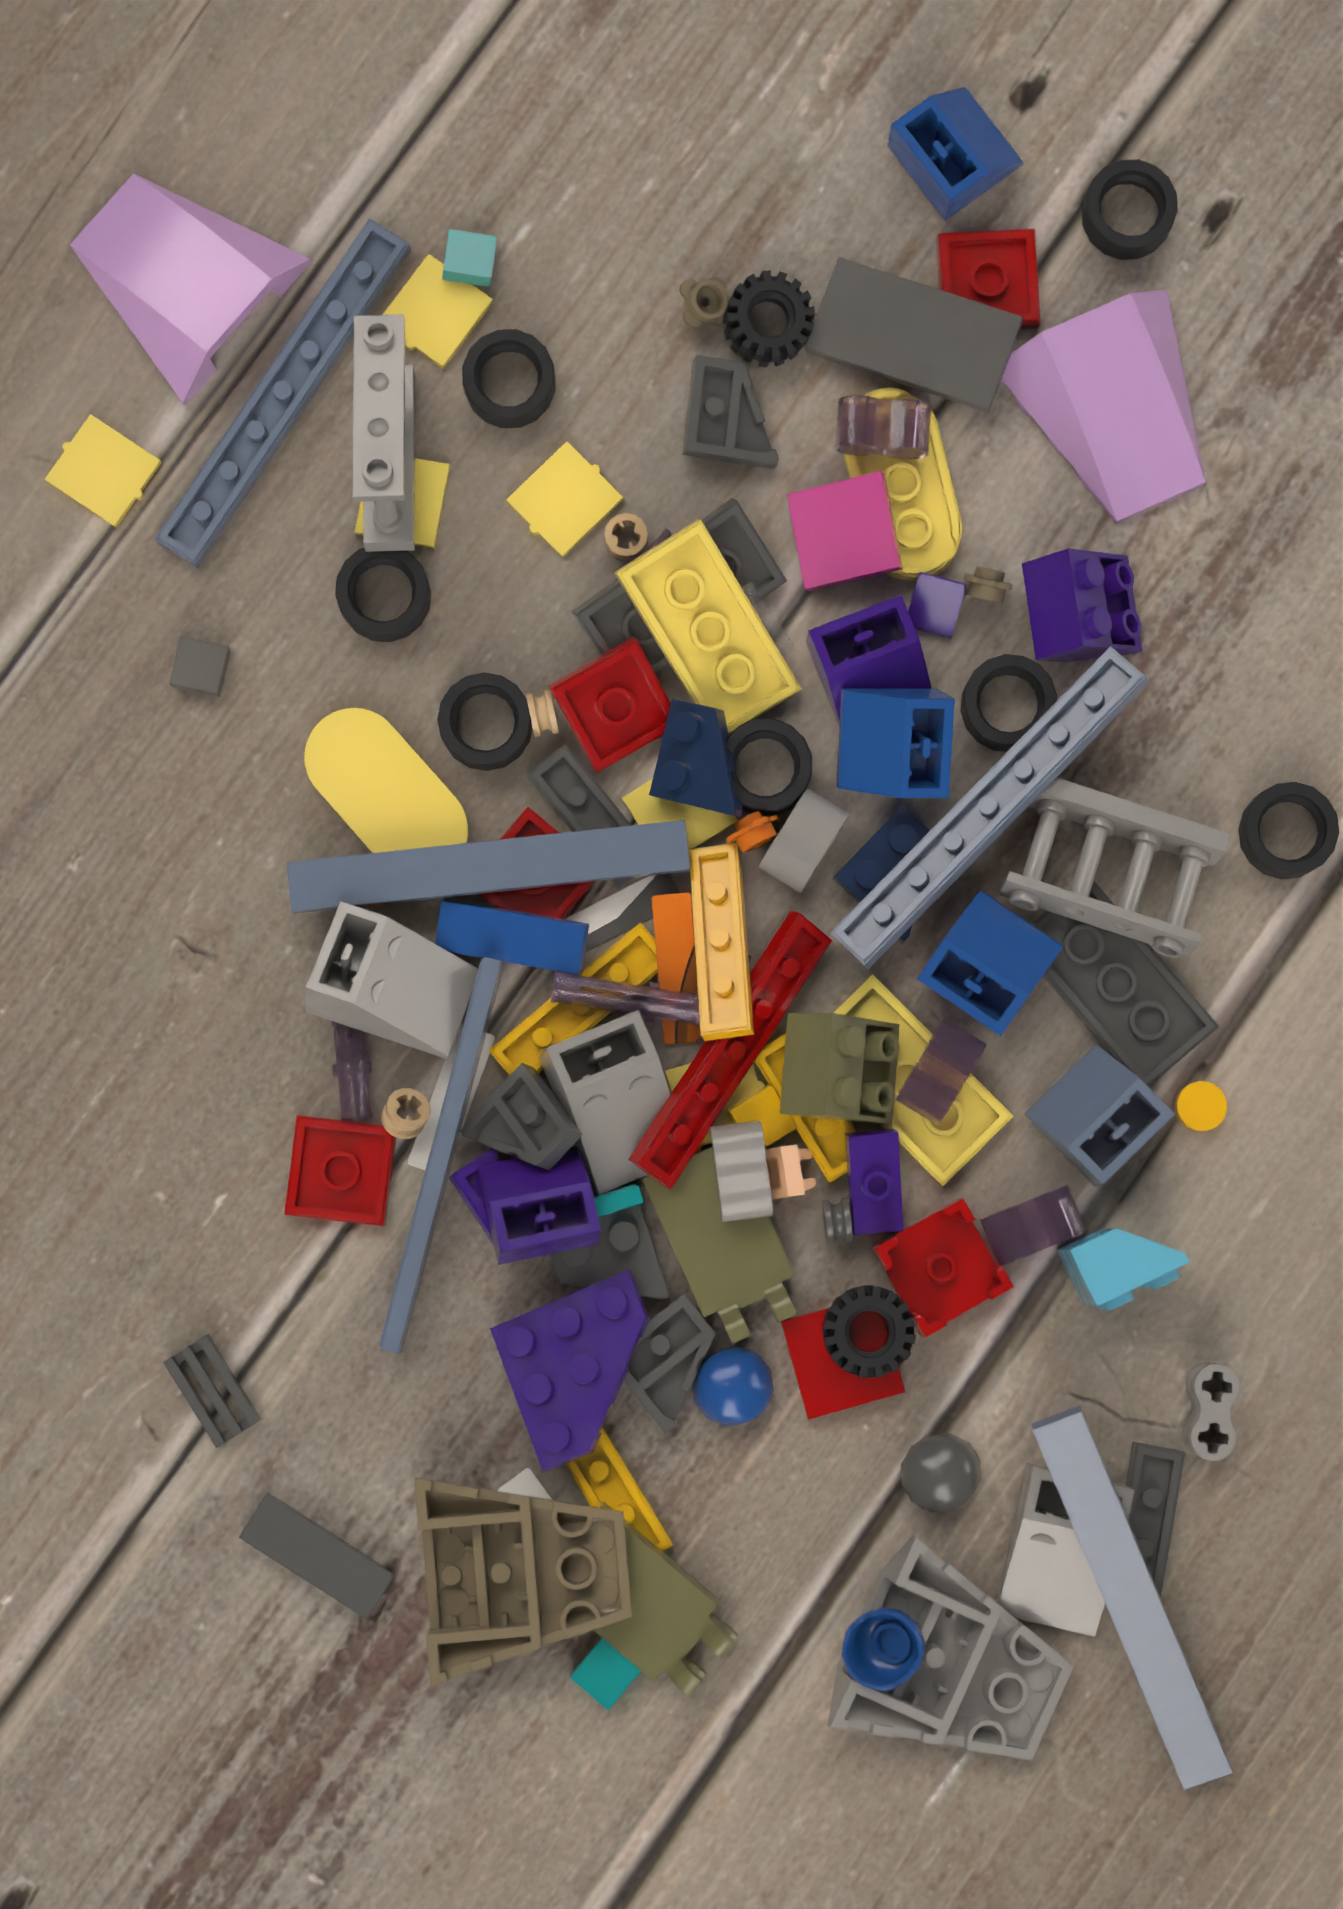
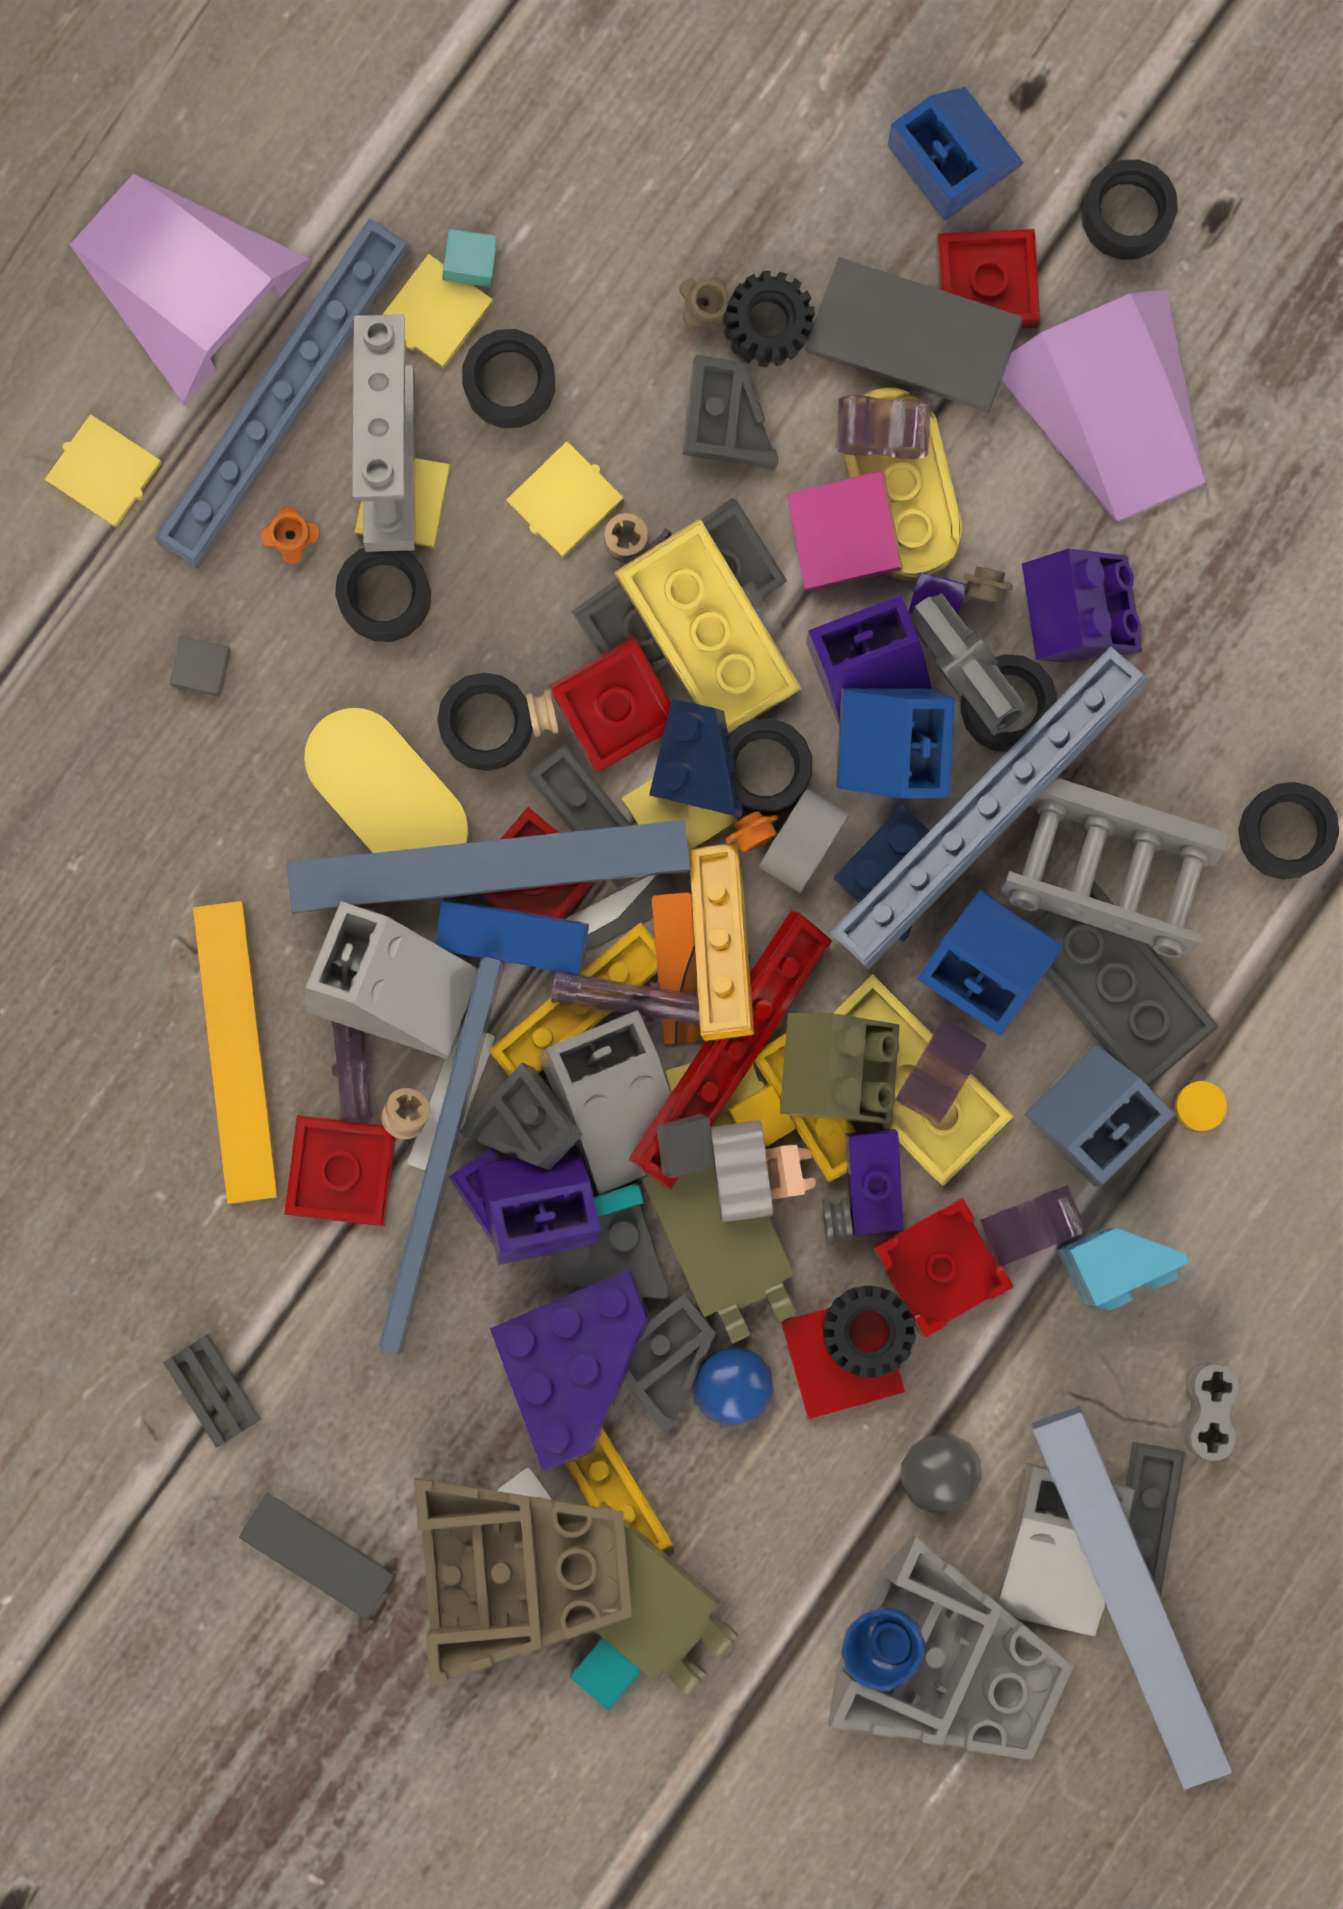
none -> yellow tile [193,901,279,1204]
none -> orange plate [261,506,320,565]
none -> dark grey tile [657,1114,715,1178]
none -> dark grey piece [910,594,1028,735]

